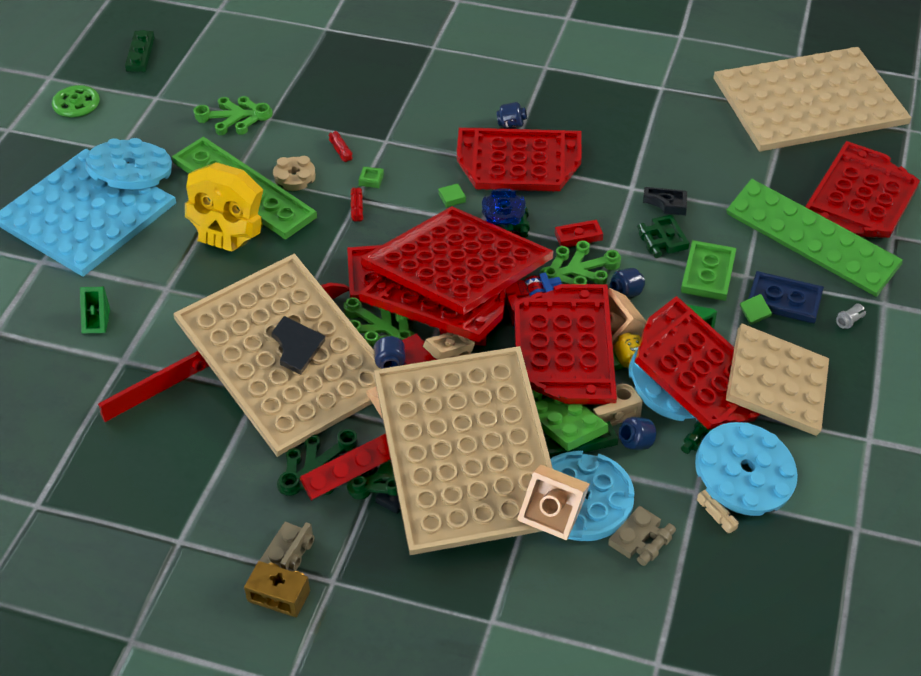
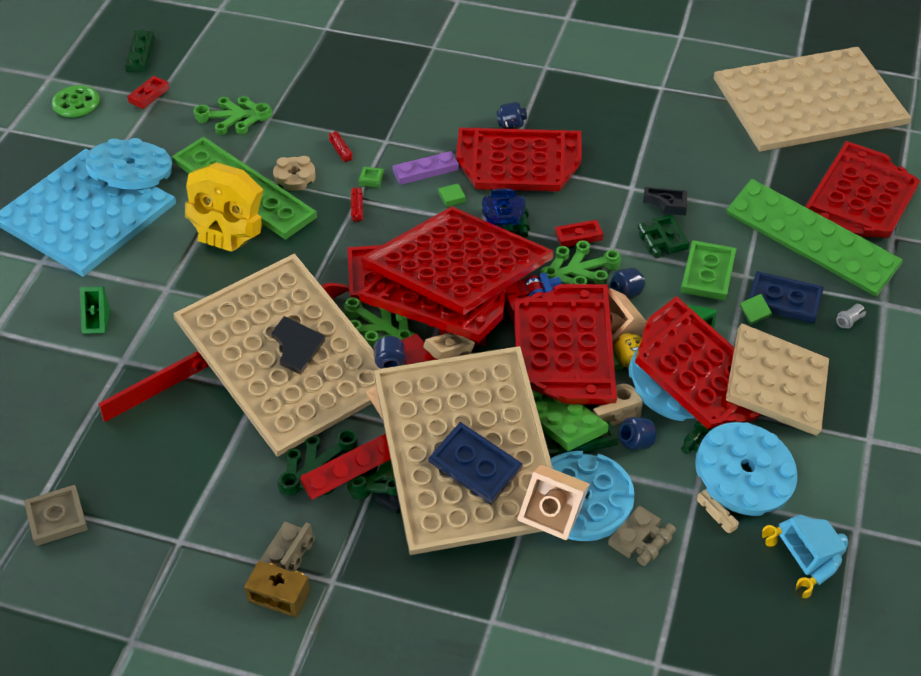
none -> dark tan plate [24,485,88,546]
none -> red plate [127,76,170,109]
none -> medium lavender plate [393,151,459,185]
none -> dark blue tile [429,422,523,505]
none -> medium azure torso [762,515,848,599]

